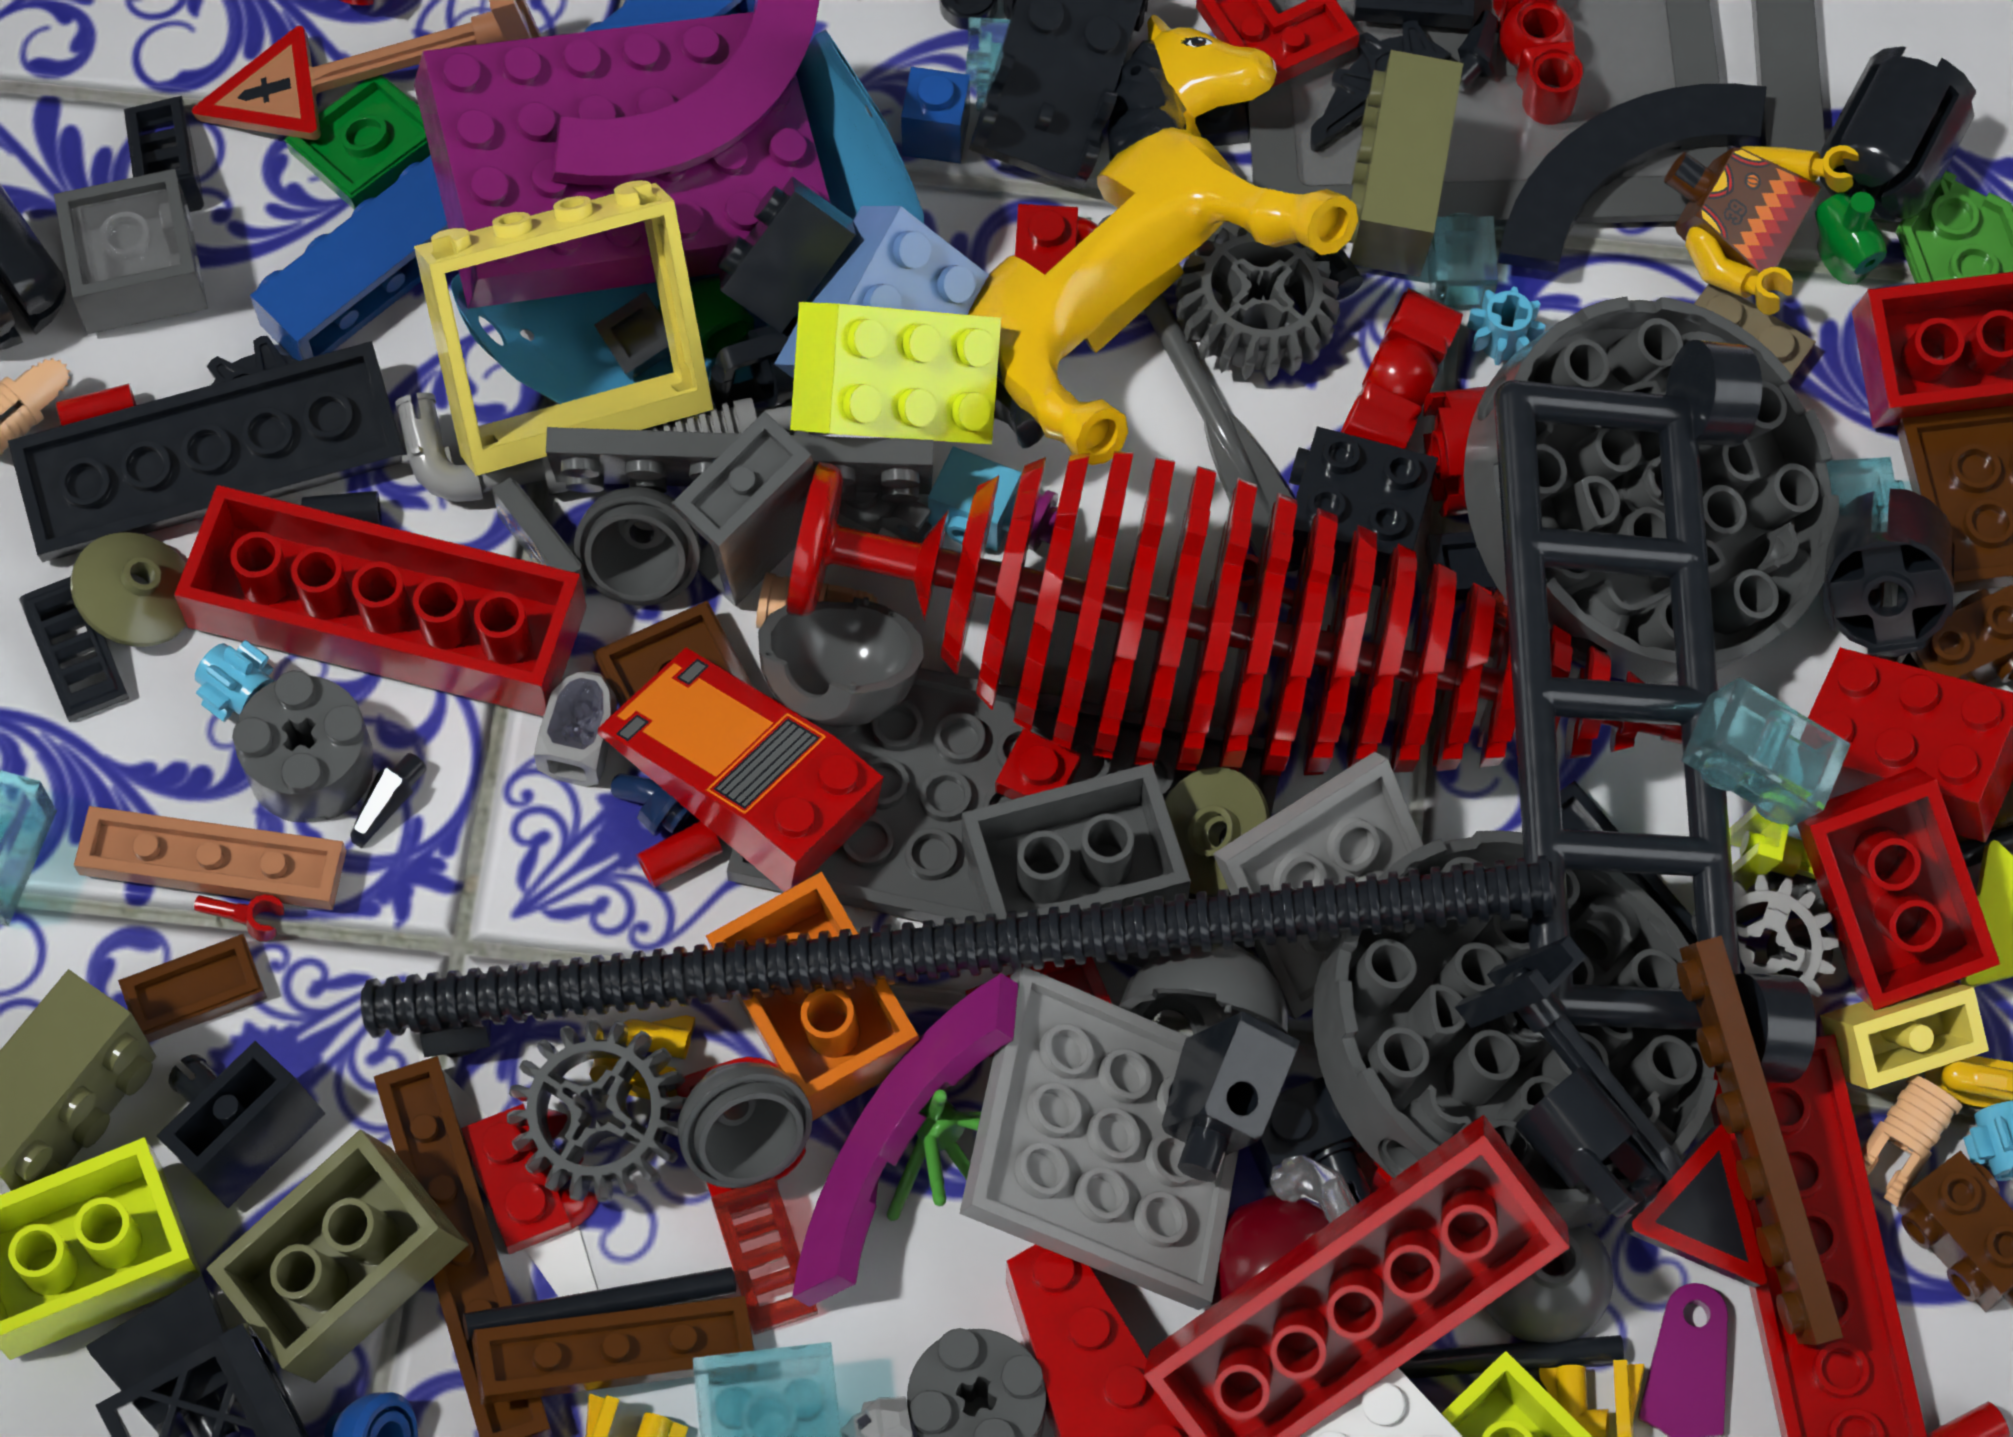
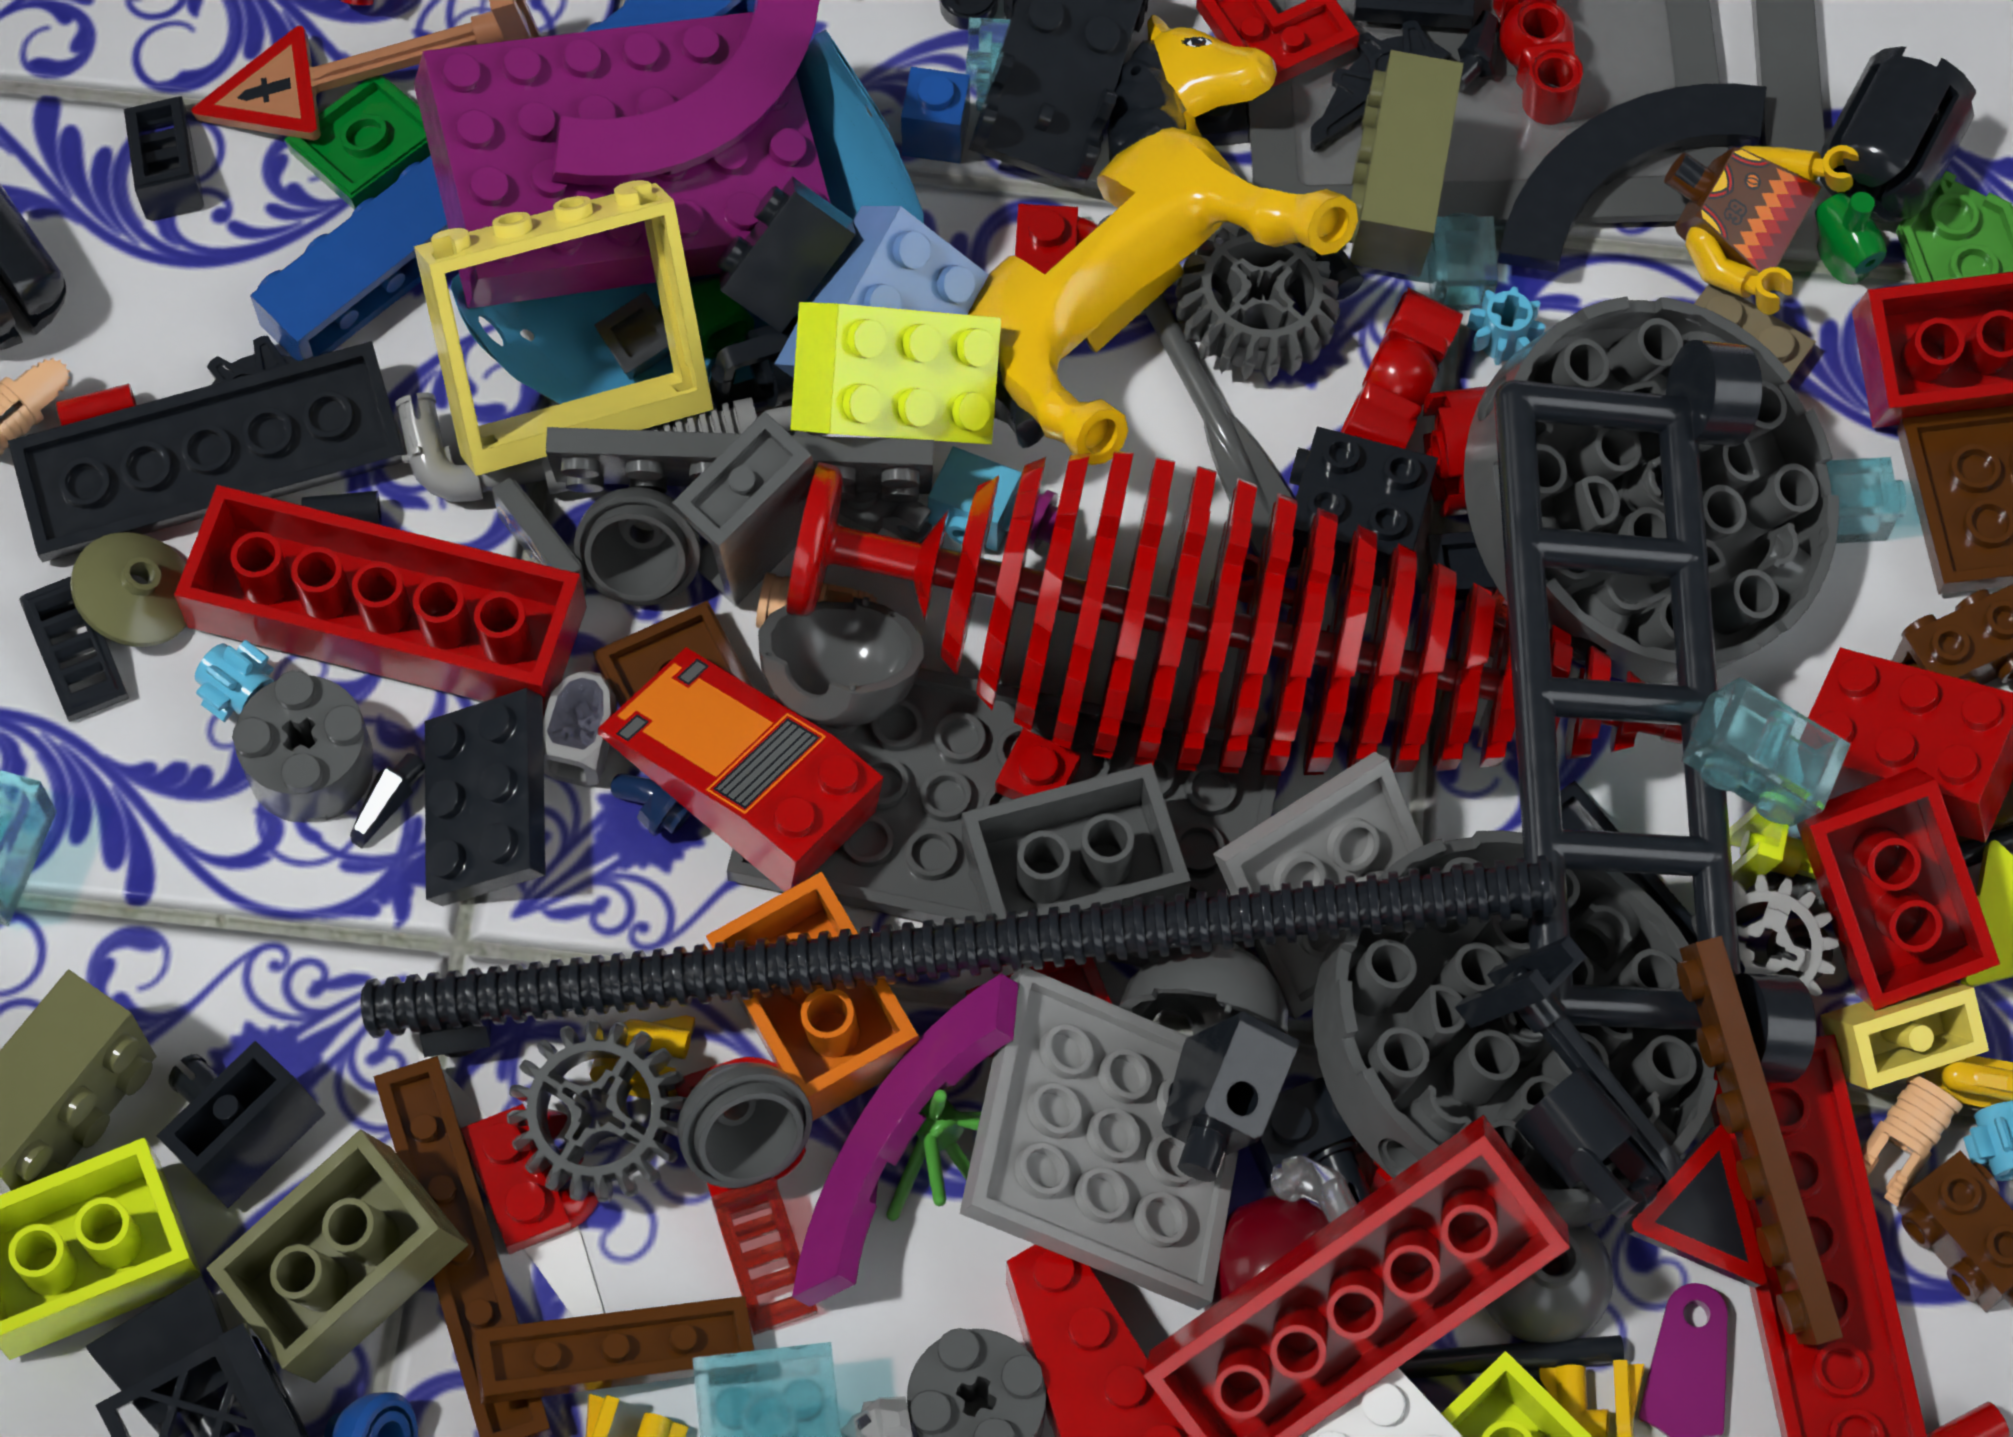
piece [54,169,208,334] -> none
nougat plate [74,806,347,910] -> none
reddish brown tile [118,934,267,1043] -> none
red hand [194,894,284,942] -> none
black bar [463,1267,736,1341] -> none
red piece [636,821,723,889] -> none
olive dish [1165,767,1270,897] -> none
black cylinder [1823,488,1955,657] -> none
none -> black plate [425,688,546,906]

